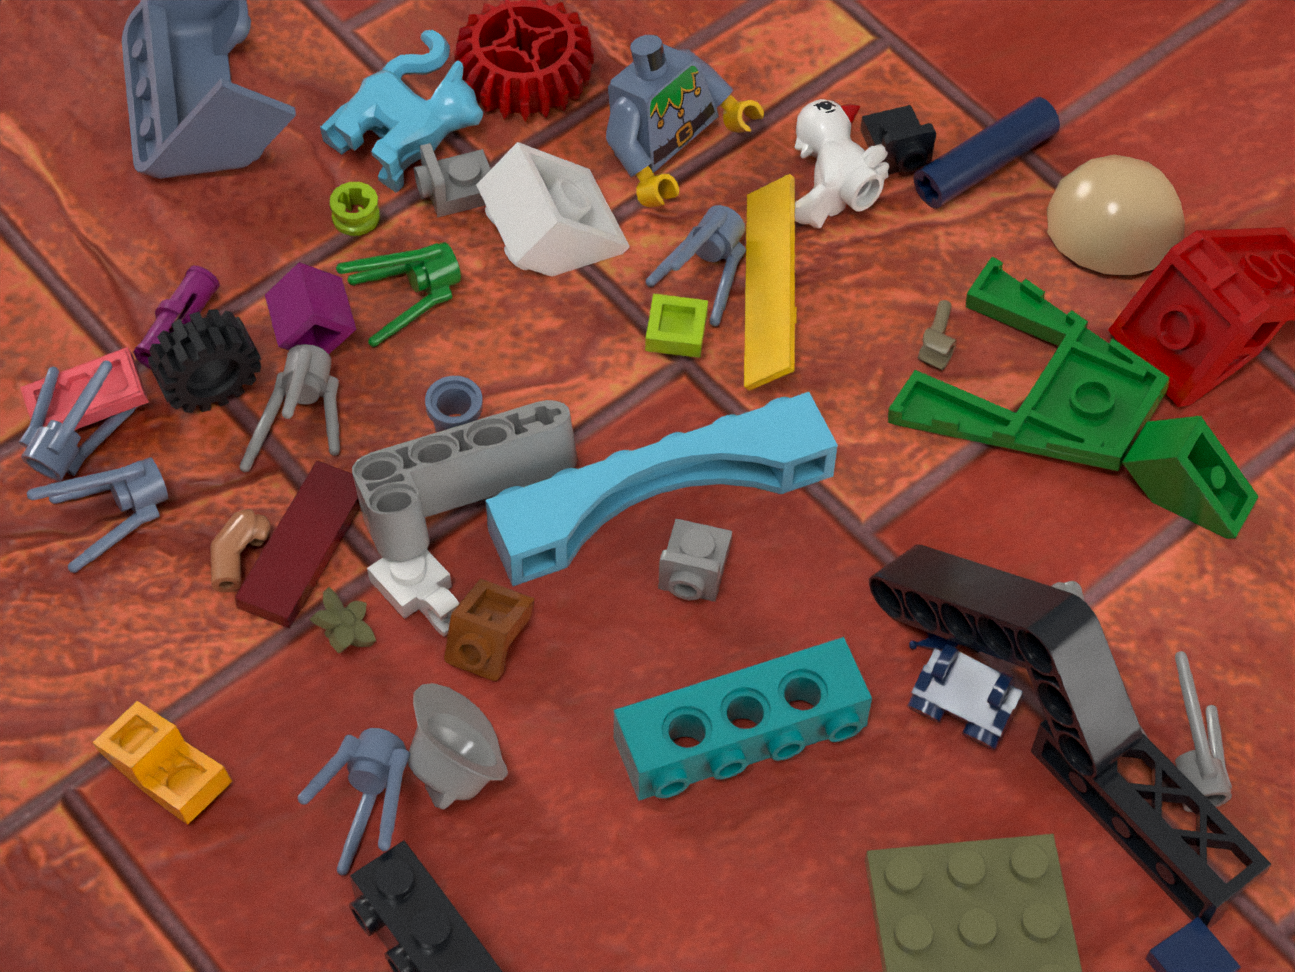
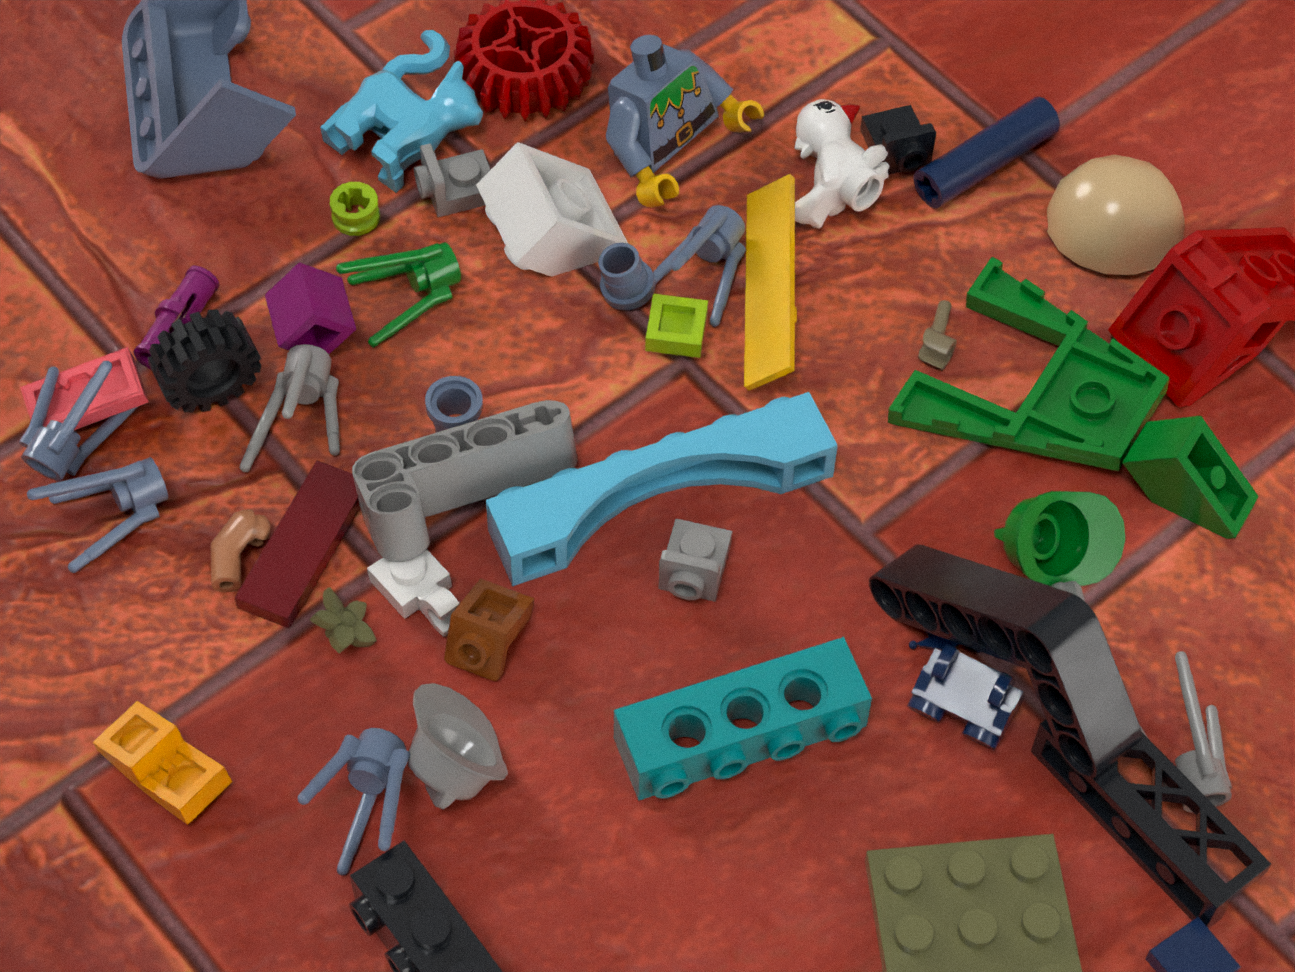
none -> sand blue piece [598,243,656,310]
none -> green piece [994,491,1126,586]

